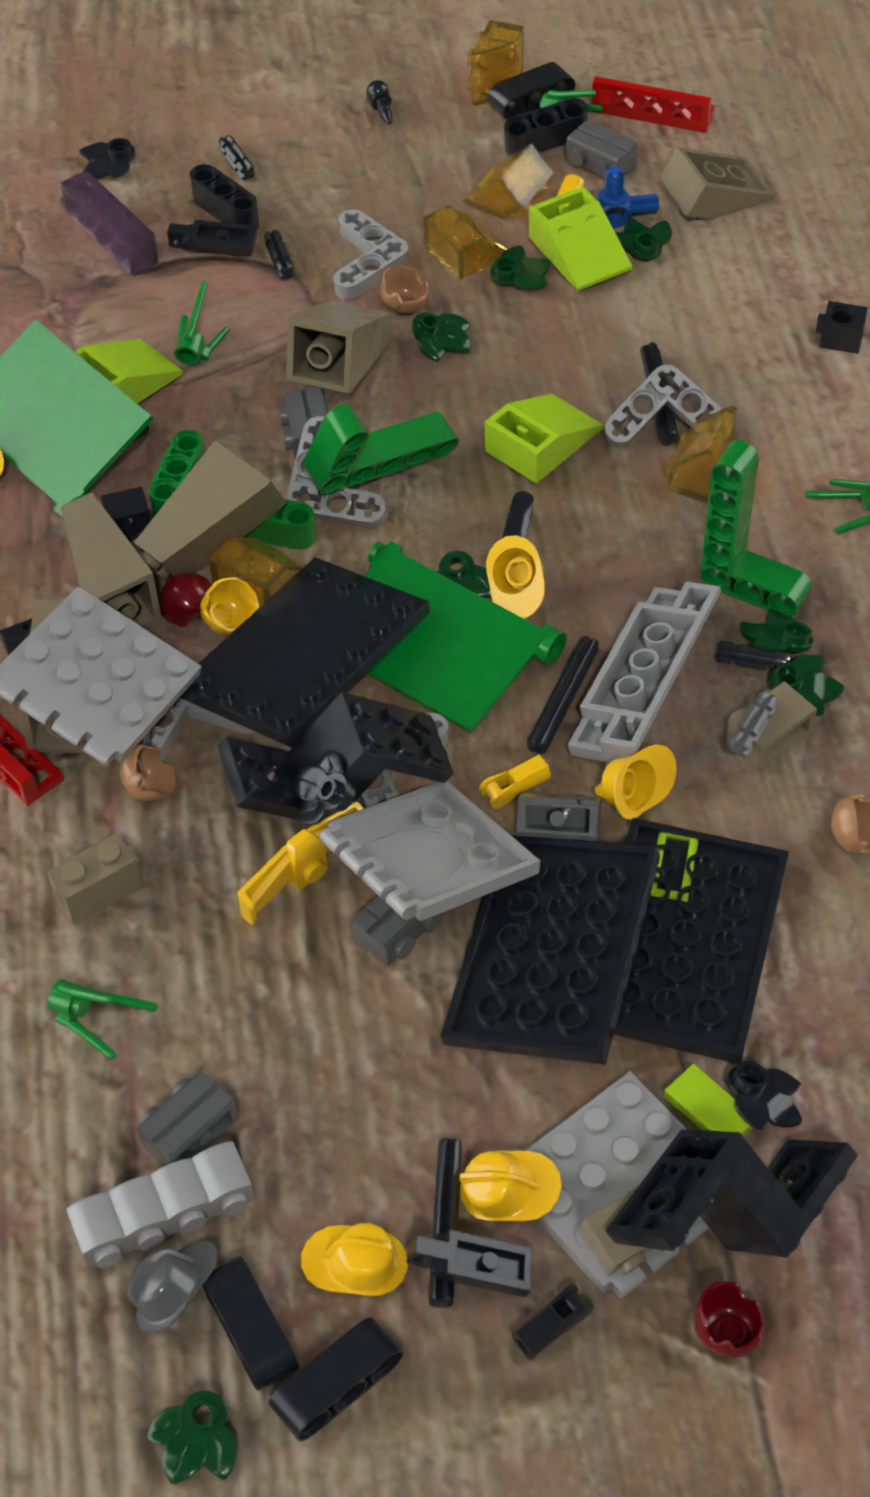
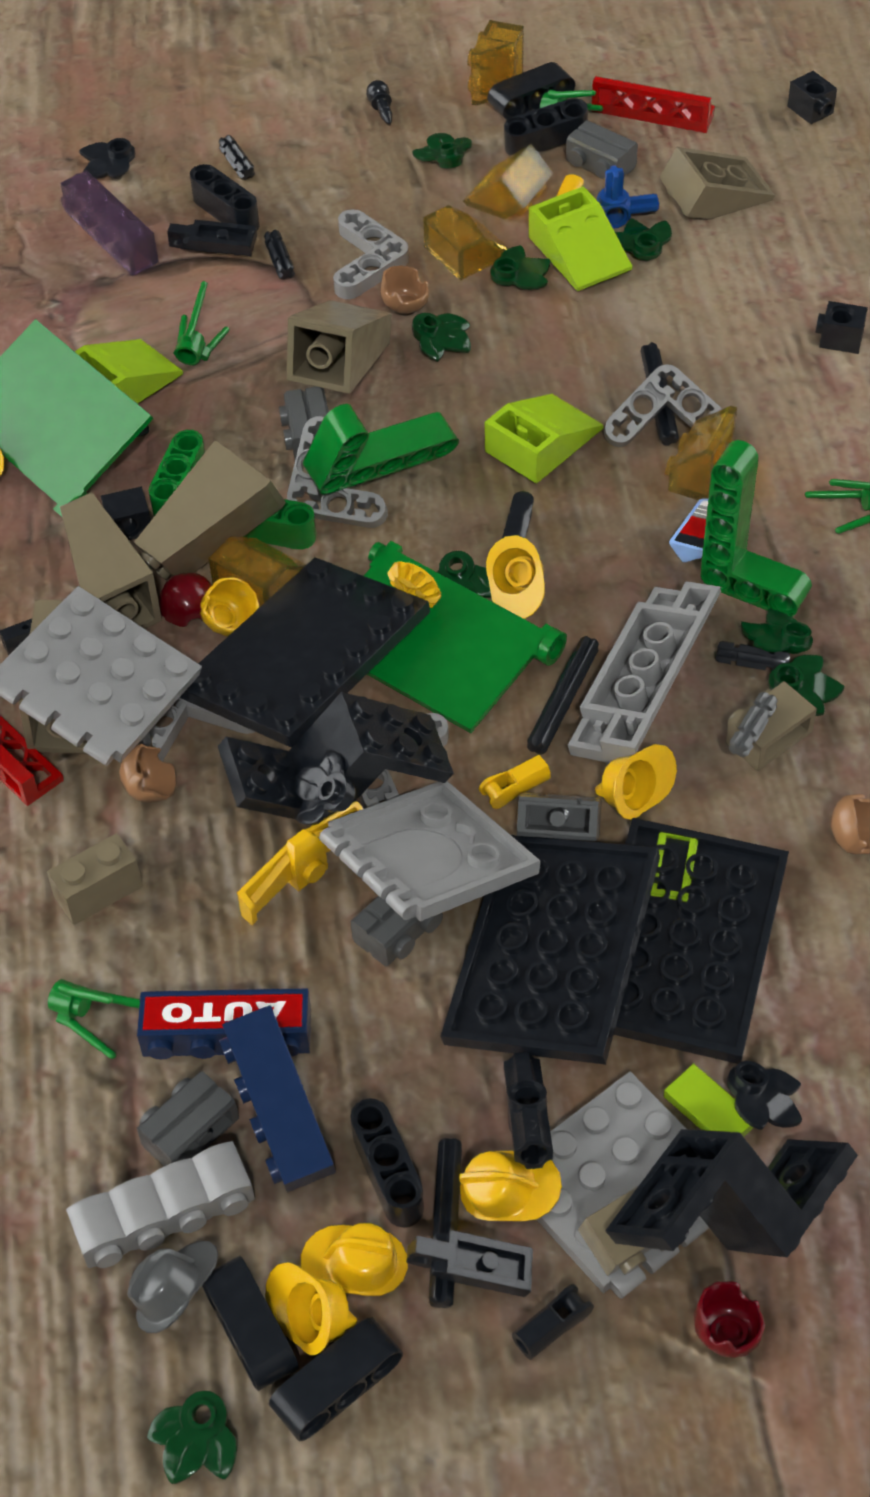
none -> brick [137,988,311,1060]
none -> dark blue brick [219,1005,336,1193]
none -> yellow piece [265,1262,357,1356]
none -> black beam [350,1098,424,1228]
none -> yellow gear [387,561,441,608]
none -> dark green plate [412,133,472,169]
none -> black piece [503,1052,553,1169]
none -> slope [669,498,708,562]
none -> black brick [787,71,837,124]

